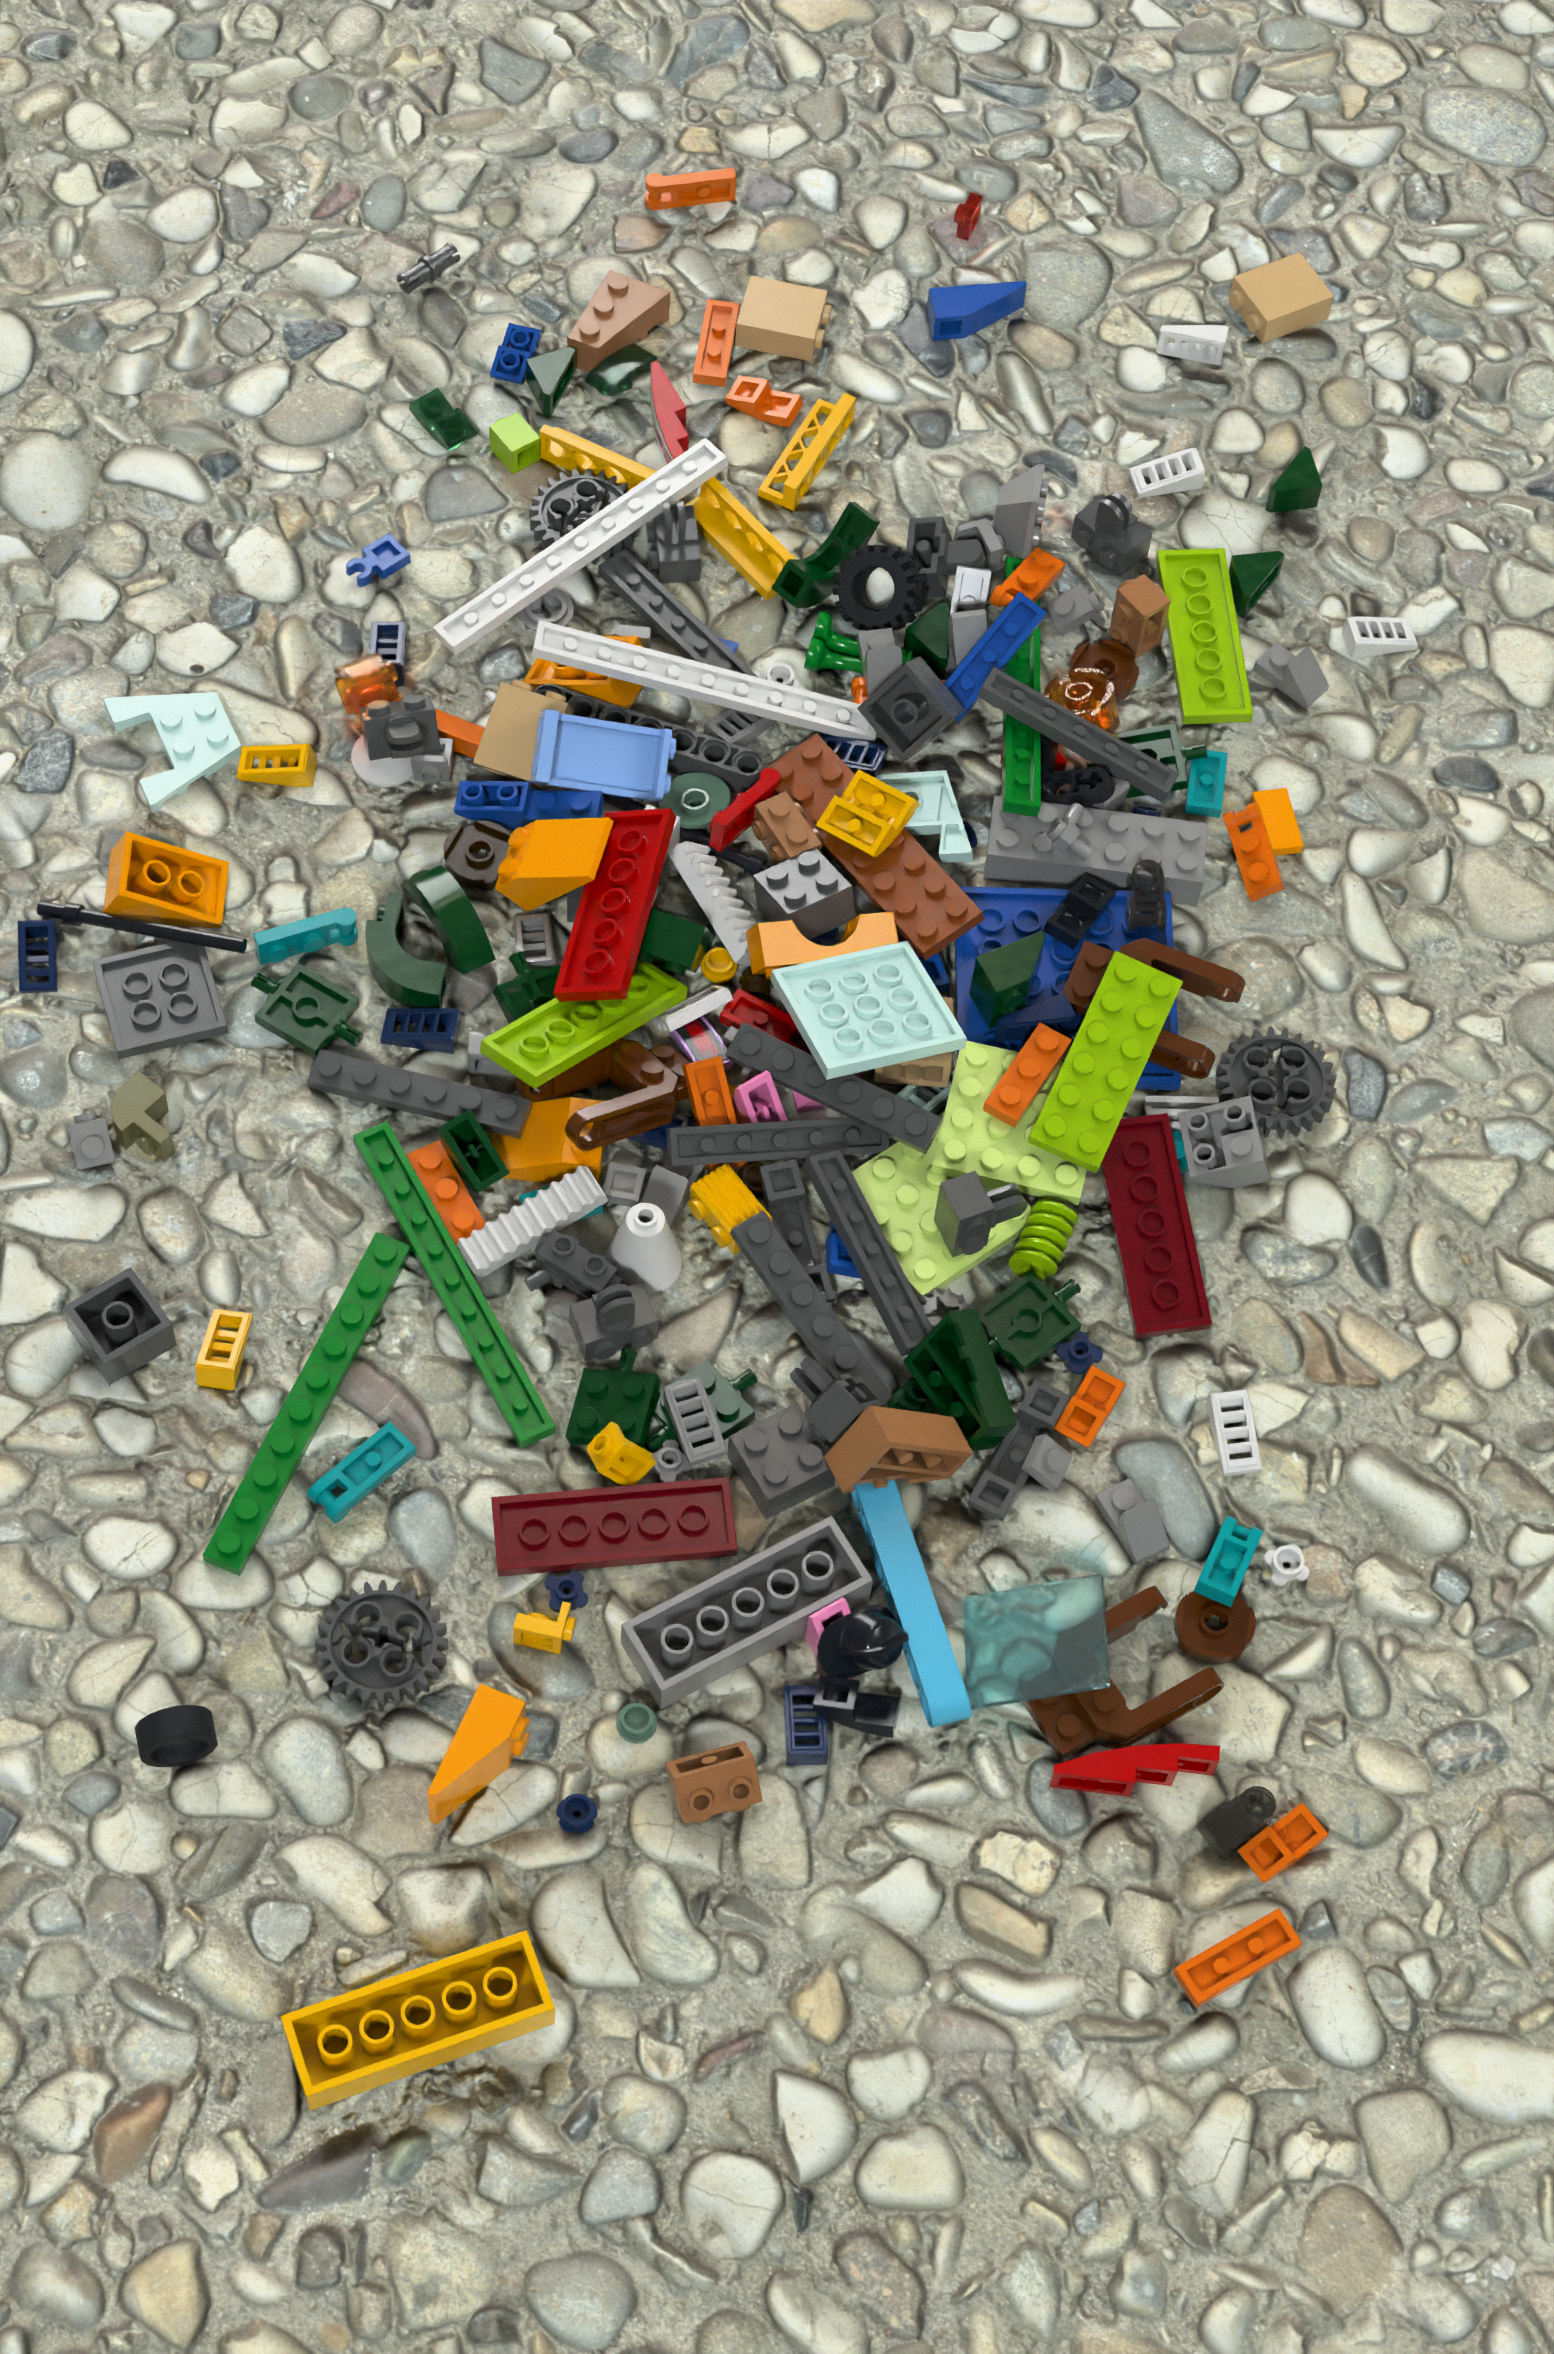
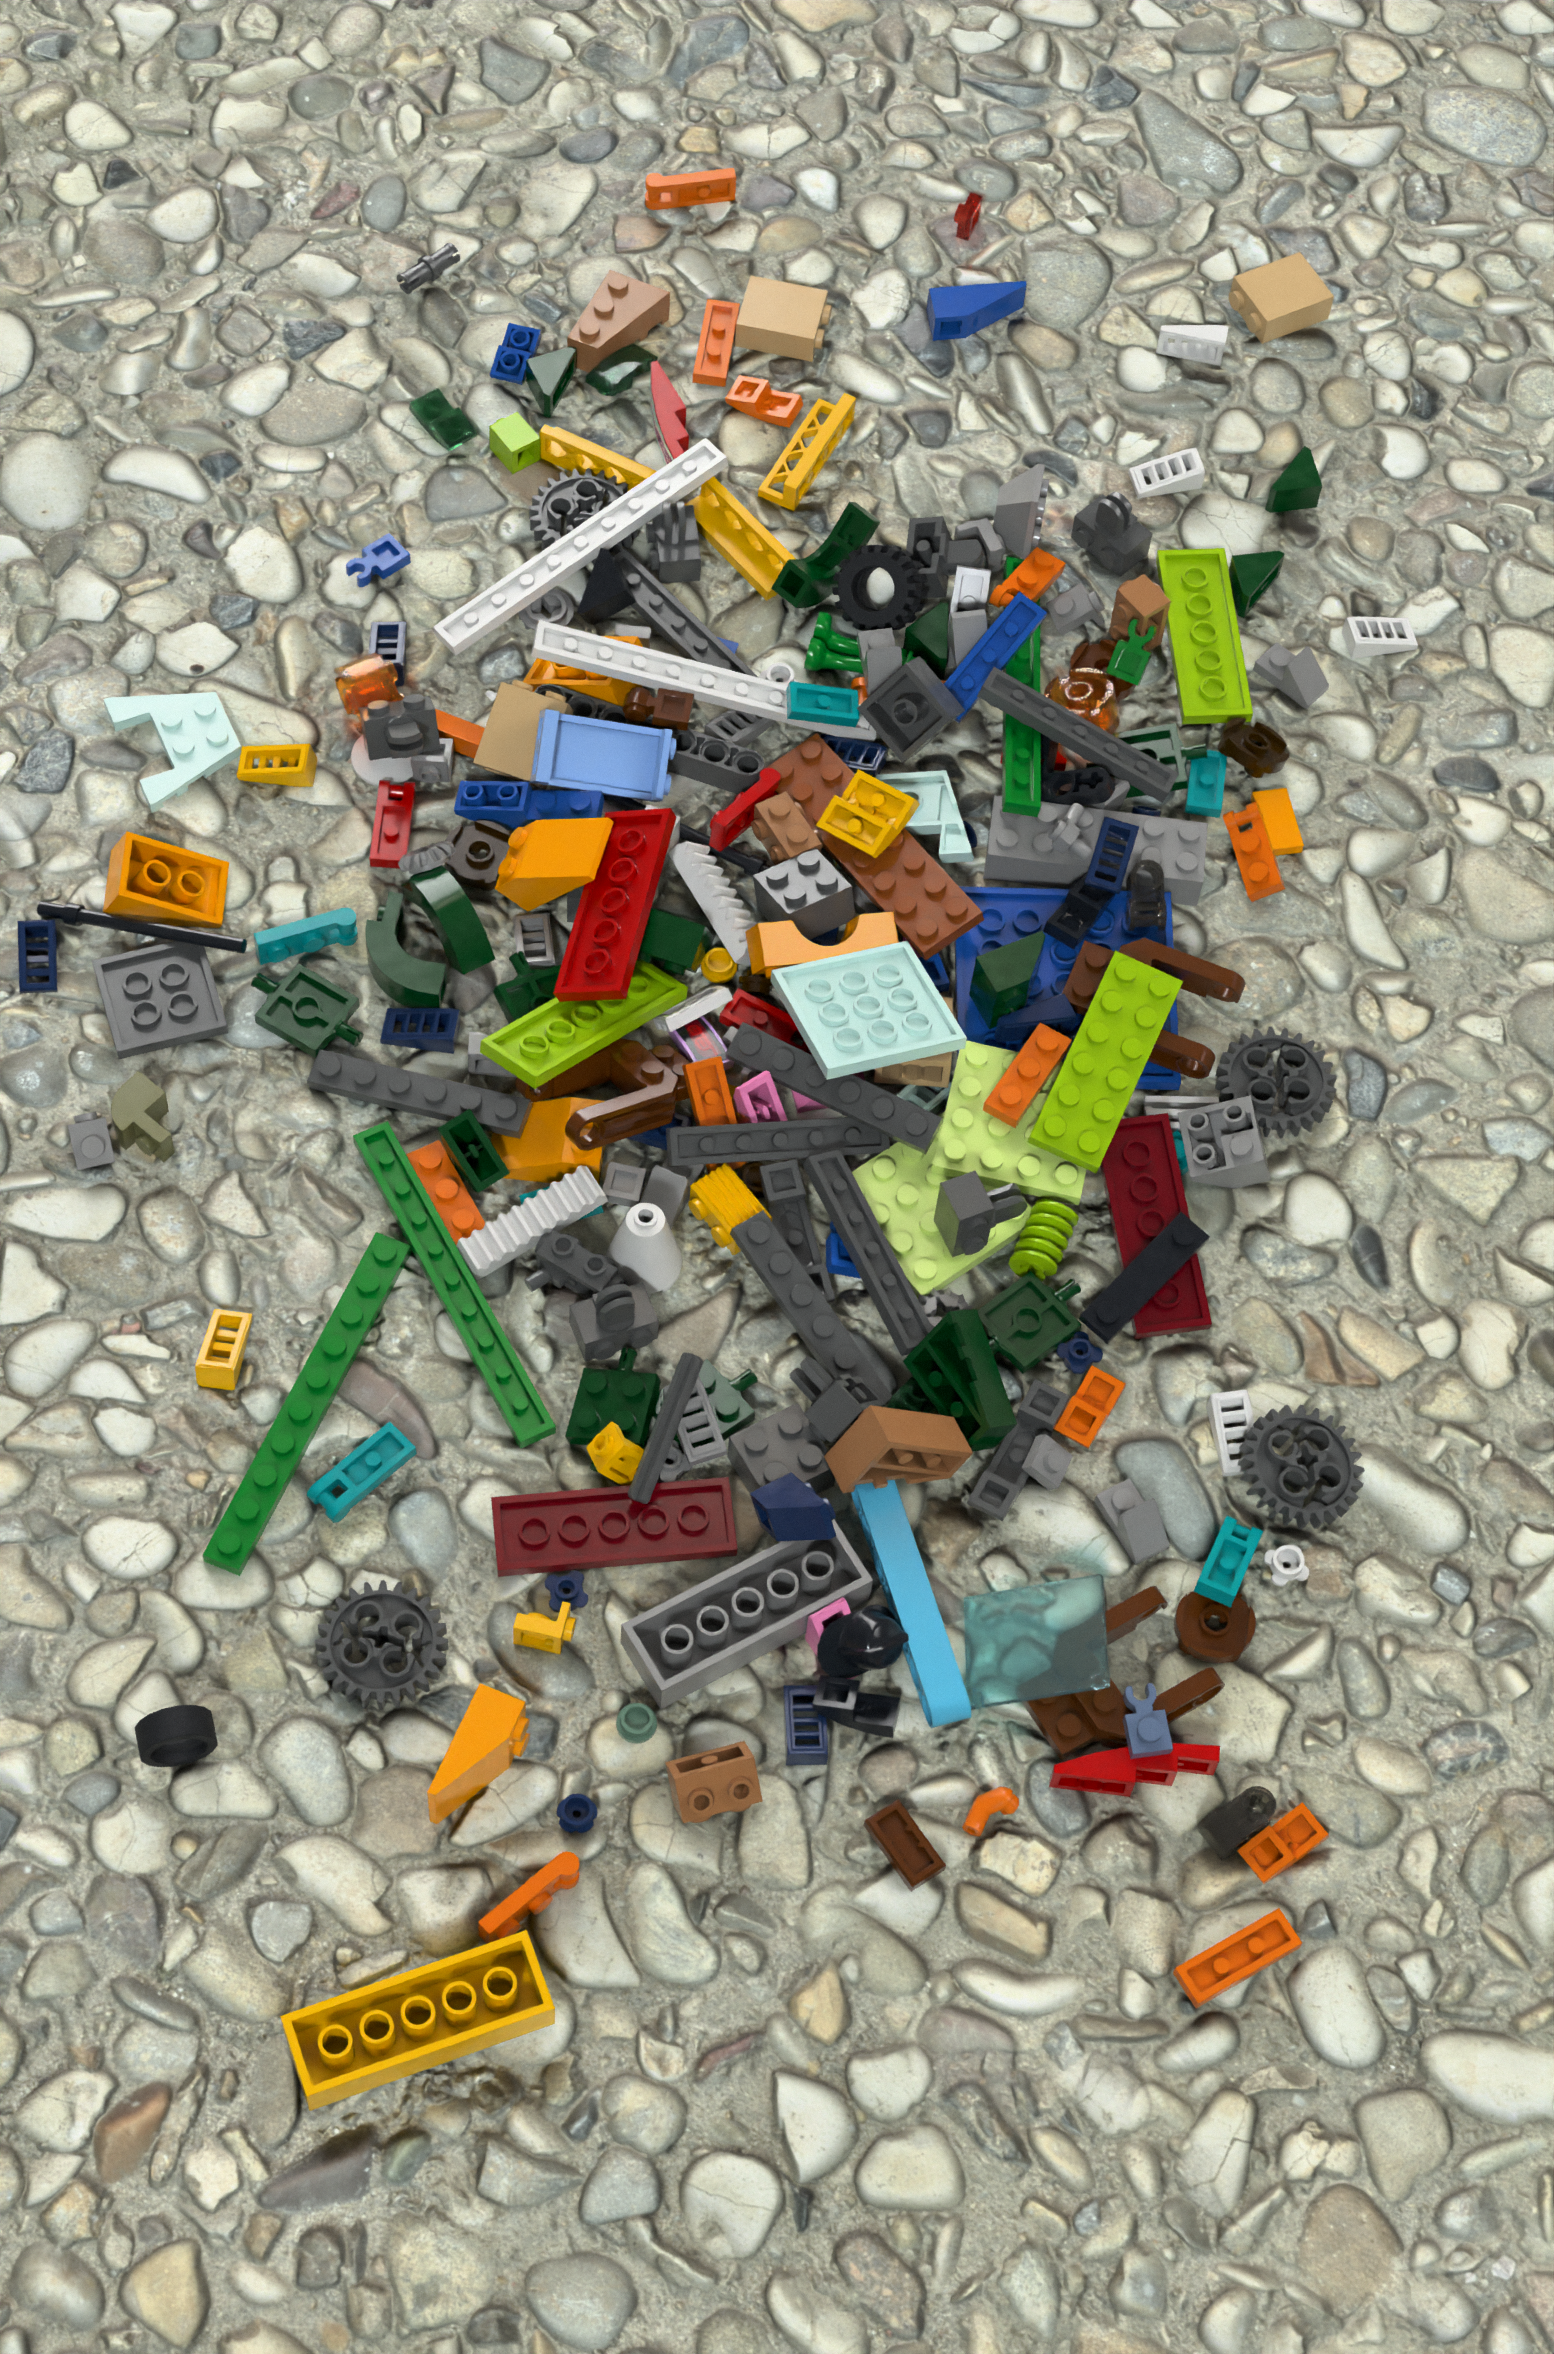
dark grey brick [63,1267,177,1386] -> none
sand green dish [659,772,731,829] -> none
none -> red plate [369,780,416,869]
none -> light grey gear [398,841,456,874]
none -> orange plate [478,1852,580,1944]
none -> black slope [577,548,637,625]
none -> reddish brown plate [622,687,694,731]
none -> dark grey axle [628,1352,703,1504]
none -> dark blue slope [750,1472,836,1541]
none -> teal plate [786,681,860,727]
none -> reddish brown plate [864,1799,946,1892]
none -> orange arm [962,1786,1019,1837]
none -> black plate [1079,1212,1210,1345]
none -> dark blue slope [1084,817,1139,895]
none -> green plate [1105,619,1156,686]
none -> sand blue plate [1122,1683,1173,1759]
none -> dark brown plate [1217,718,1290,778]
none -> dark grey gear [1238,1404,1365,1530]

